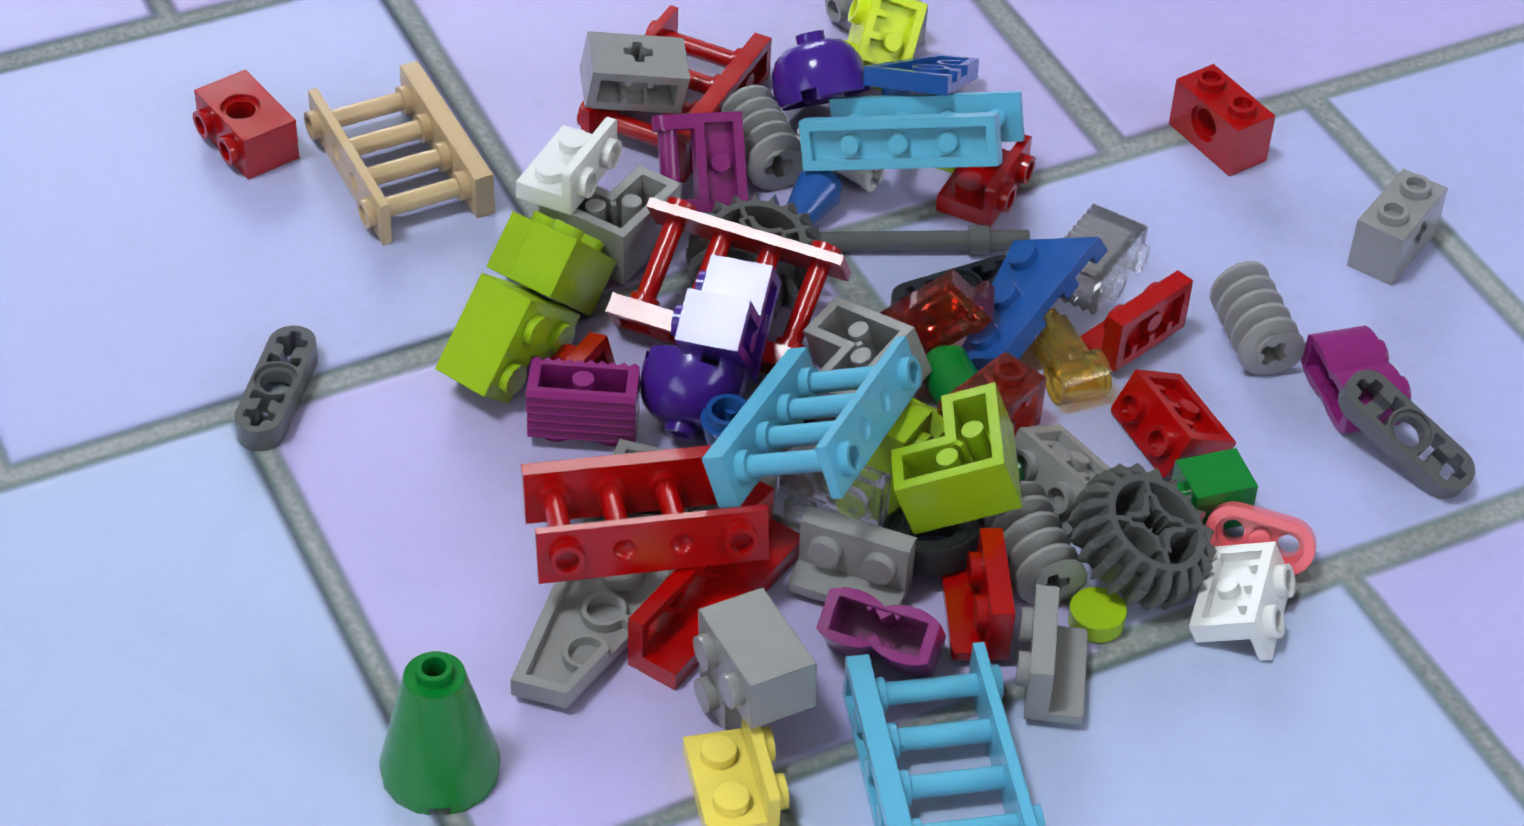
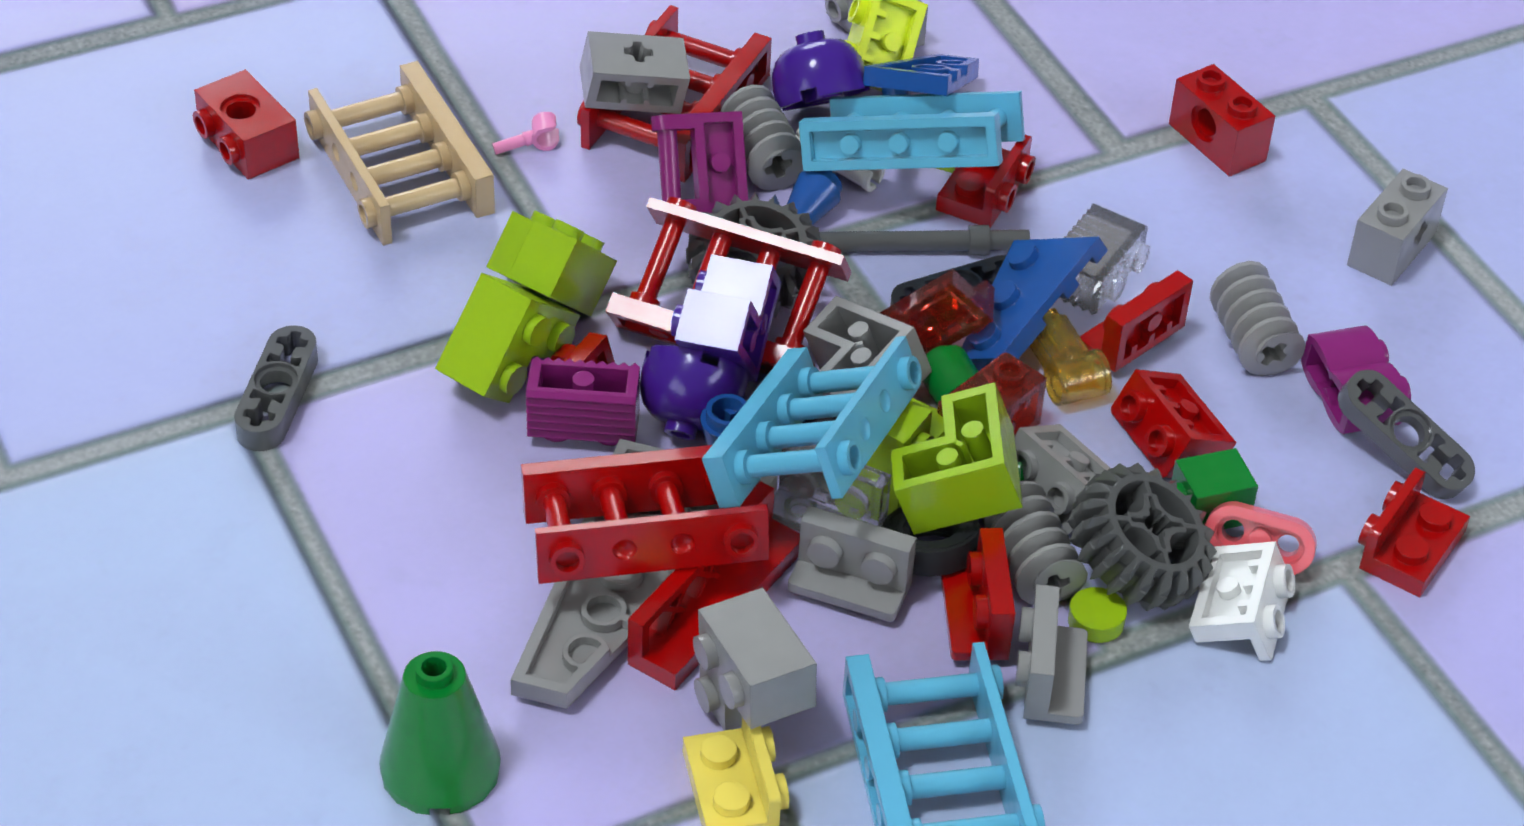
white bracket [516,117,622,215] -> none
light grey brick [539,165,682,285] -> none
magenta brick [816,587,946,676] -> none
none -> bright pink hand [492,112,559,155]
none -> red bracket [1358,467,1470,598]

